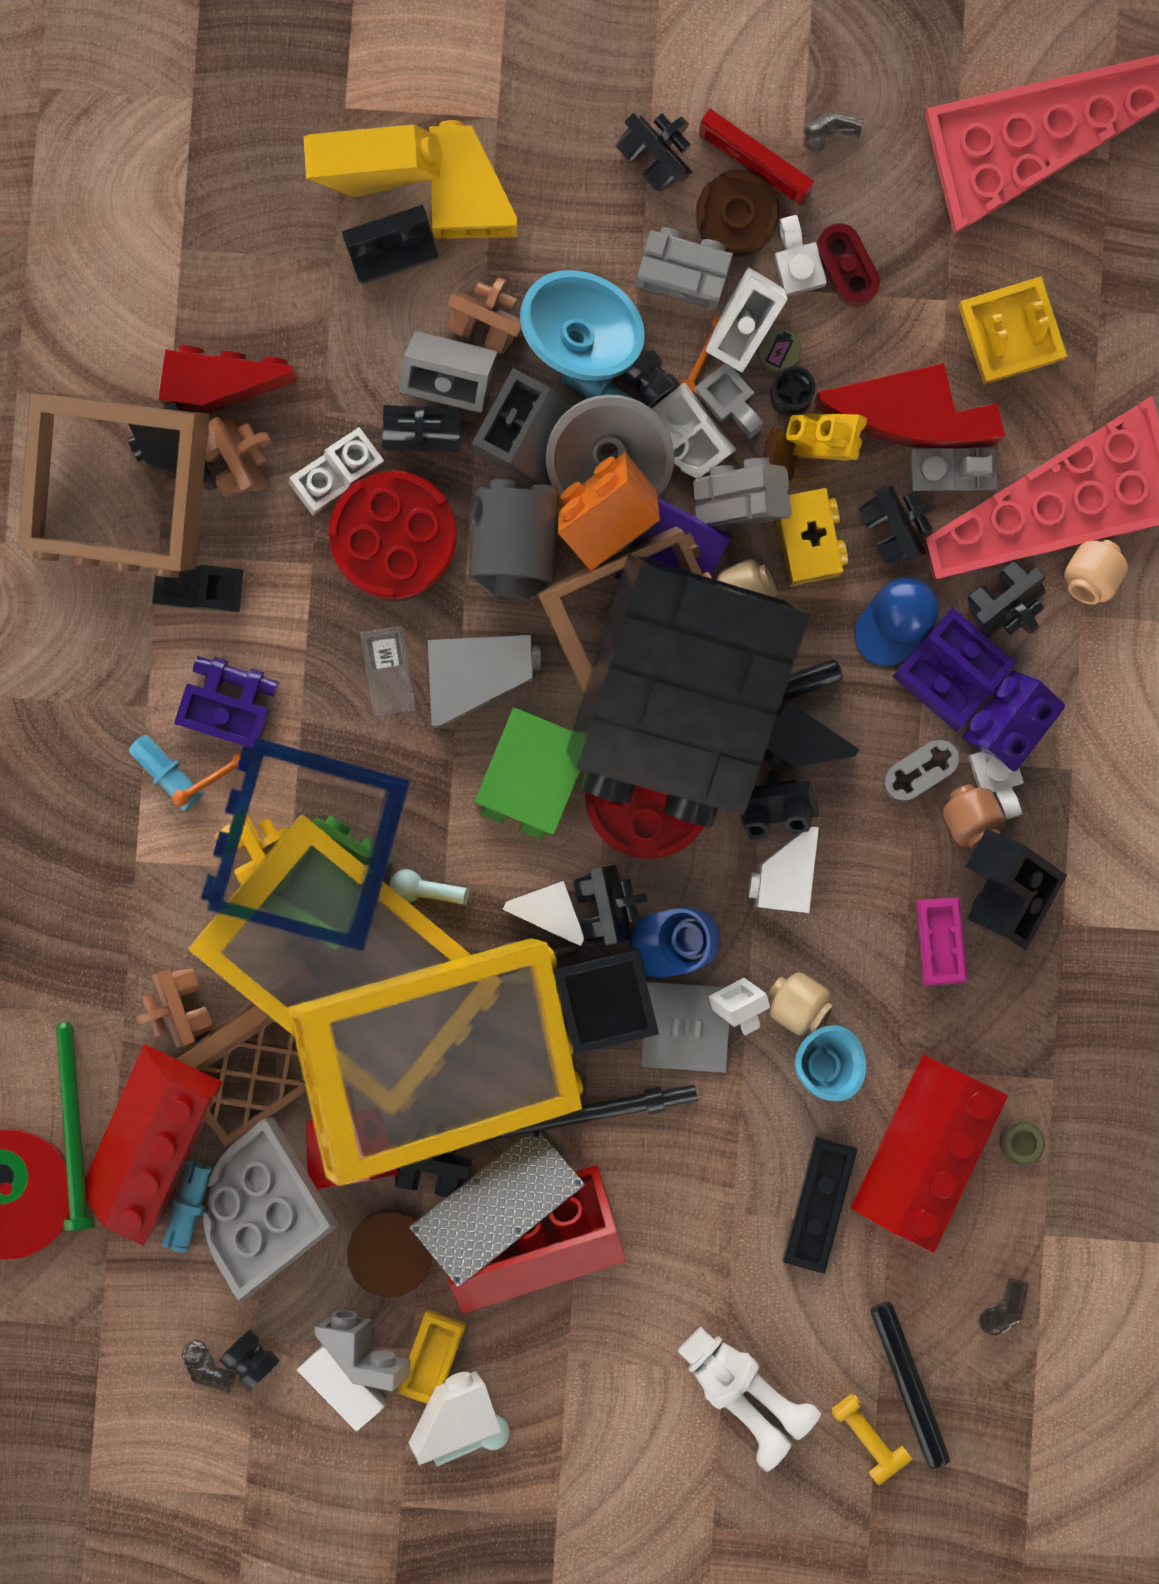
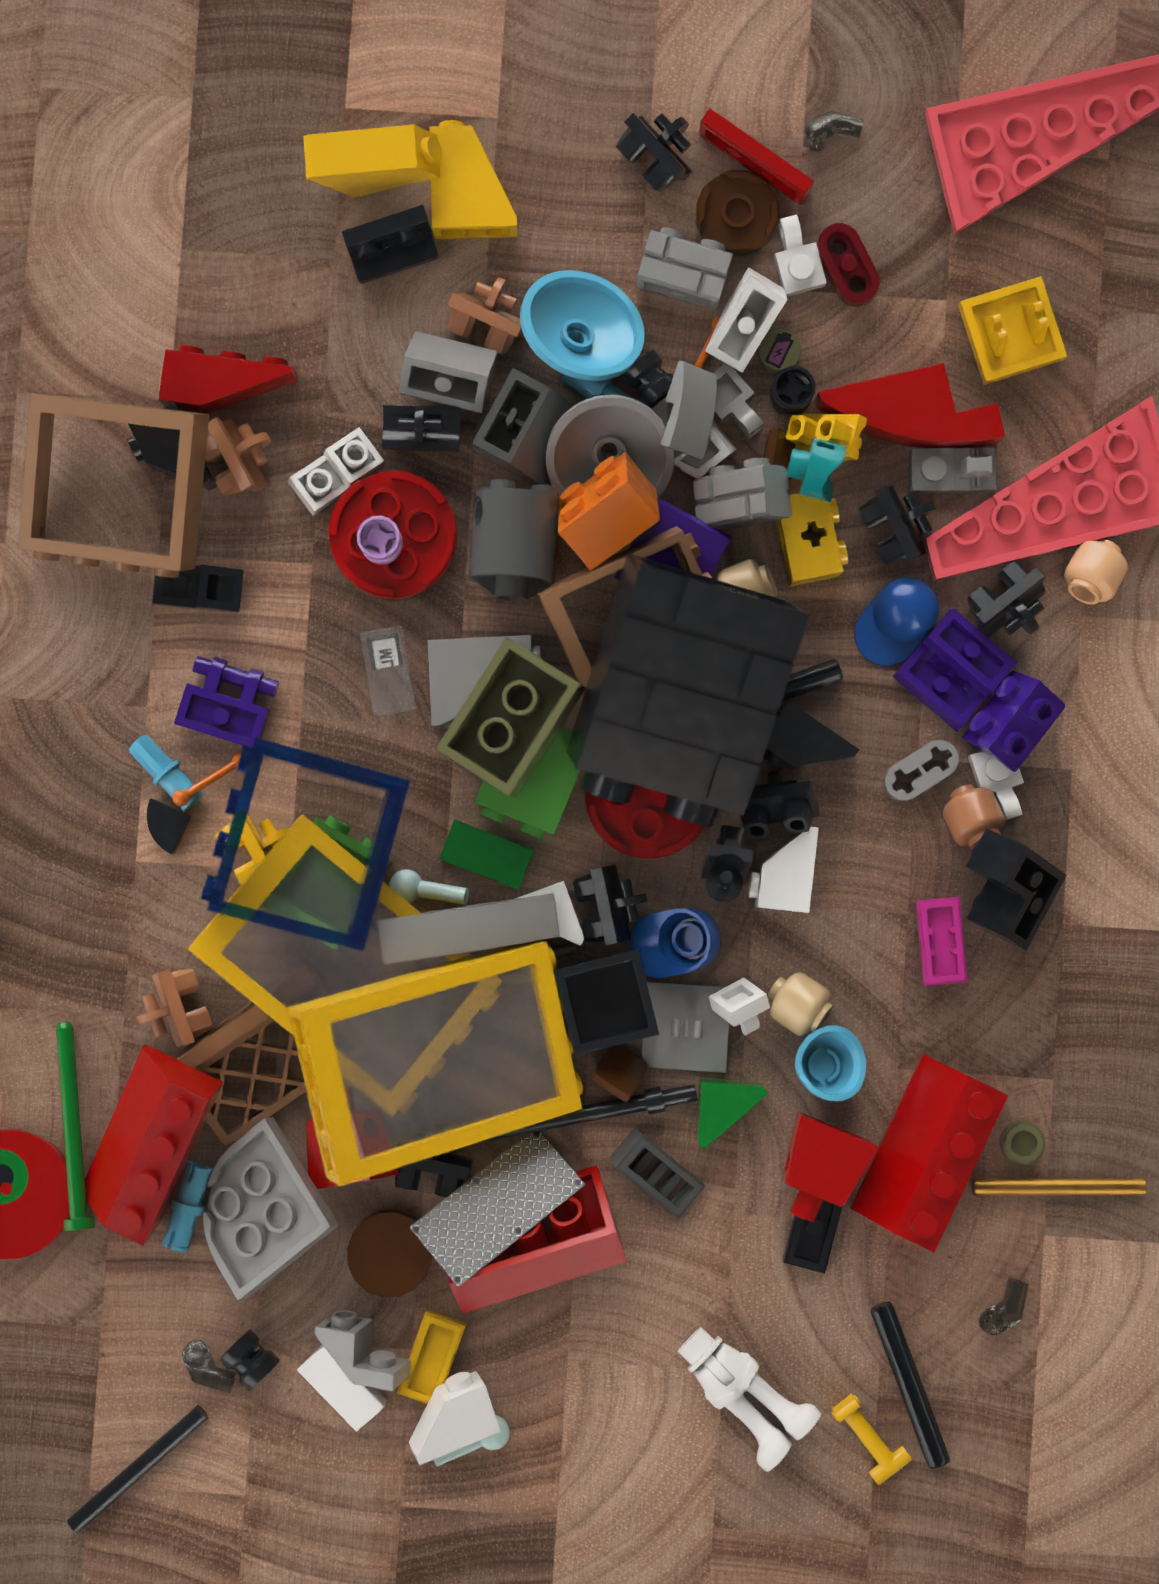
none -> black bar [67,1405,209,1533]
none -> black tile [147,798,191,855]
none -> lavender wheel [357,516,403,565]
none -> light grey slope [377,893,560,964]
none -> olive brick [436,637,586,798]
none -> green tile [439,819,534,890]
none -> reddish brown slope [591,1044,648,1102]
none -> dark grey slope [609,1128,705,1219]
none -> light grey slope [660,361,717,460]
none -> green slope [696,1079,768,1150]
none -> black hips [701,825,754,902]
none -> red torso [782,1111,879,1223]
none -> teal piece [786,438,846,503]
none -> pearl gold bar [972,1178,1147,1196]

